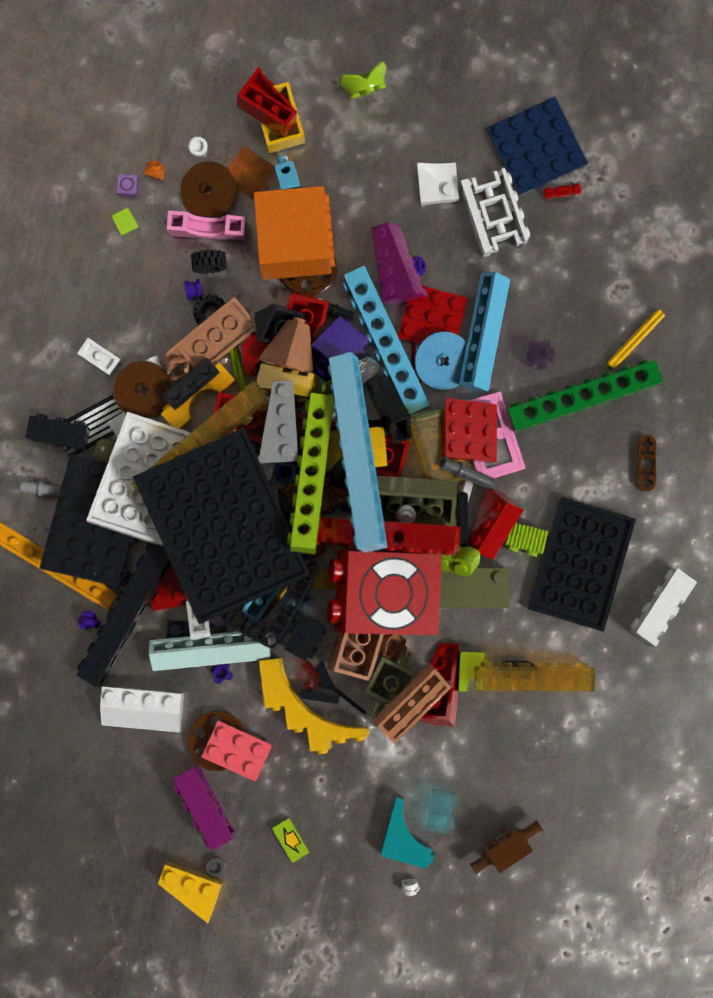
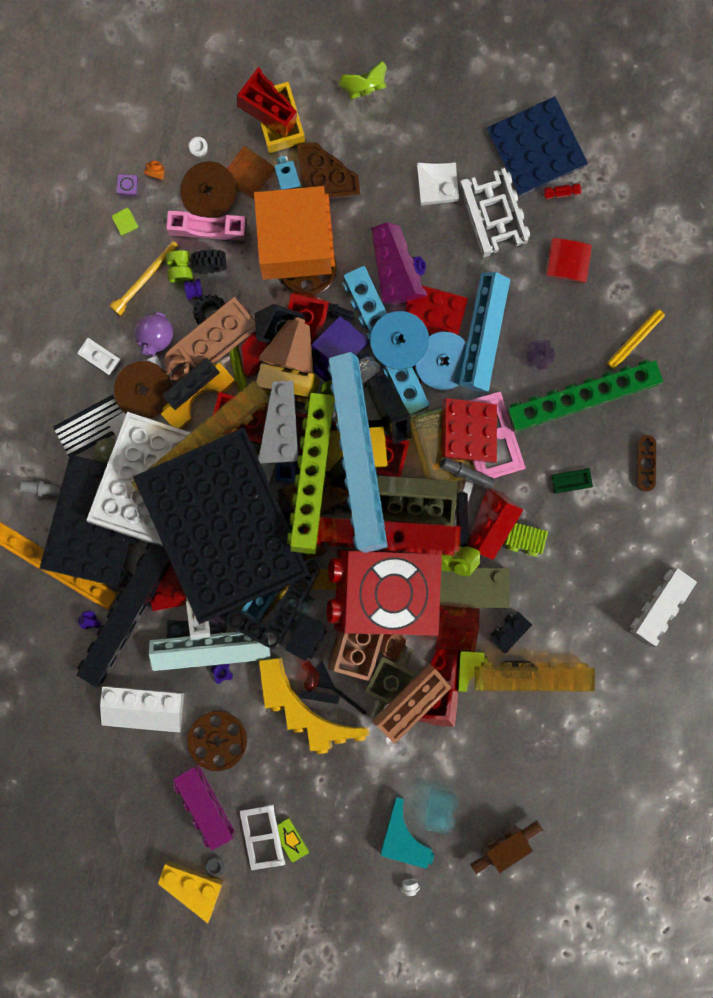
black brick [25,413,90,451] -> none
coral plate [201,720,272,782] -> none
white plate [396,505,416,523] -> none
black plate [528,497,636,632] -> none
none -> yellow piece [109,241,178,316]
none -> medium lavender brick [134,312,173,357]
none -> lime wheel [166,250,193,283]
none -> white window [240,805,285,870]
none -> reddish brown plate [297,142,360,200]
none -> dark azure piece [370,311,429,370]
none -> clear red brick [436,605,480,652]
none -> black brick [490,611,532,654]
none -> red slope [545,238,592,283]
none -> dark green tile [550,468,593,494]

